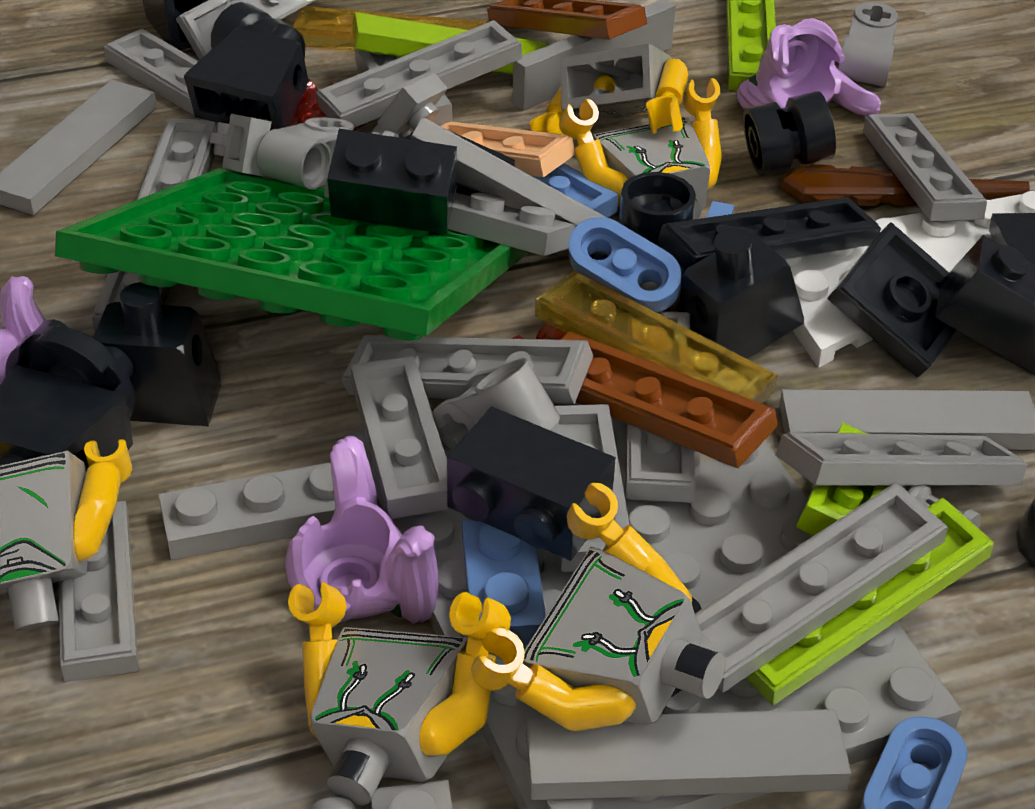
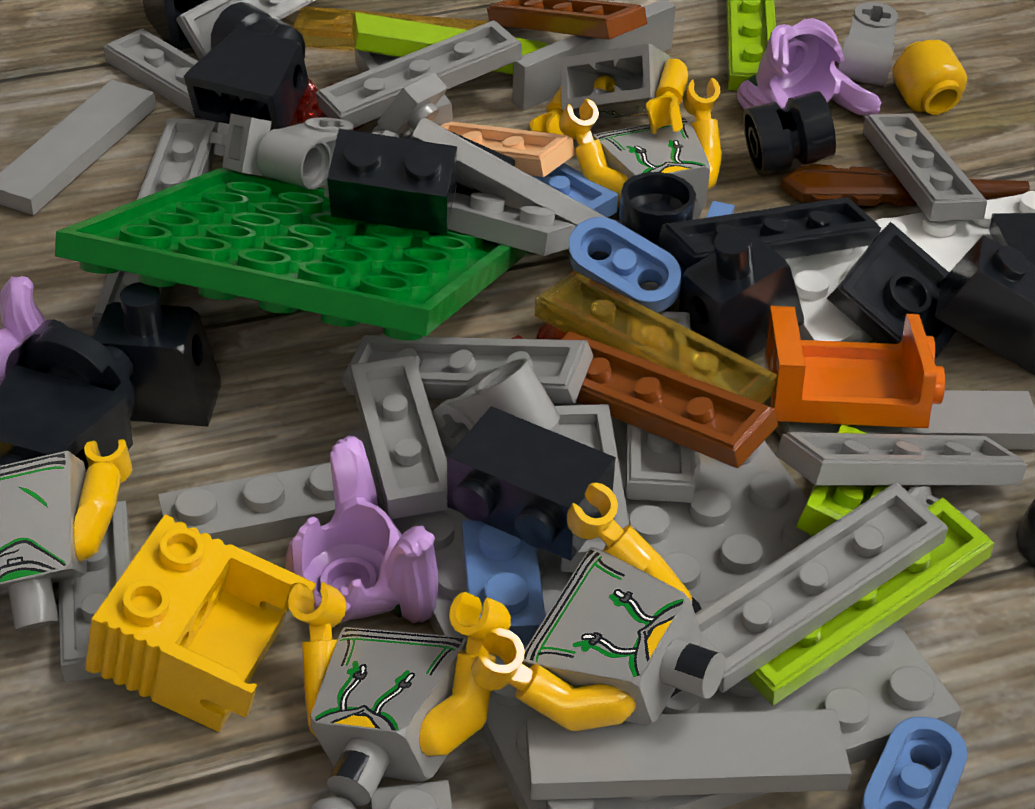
none -> yellow piece [85,514,316,733]
none -> orange panel [764,306,945,428]
none -> yellow head [892,40,967,115]

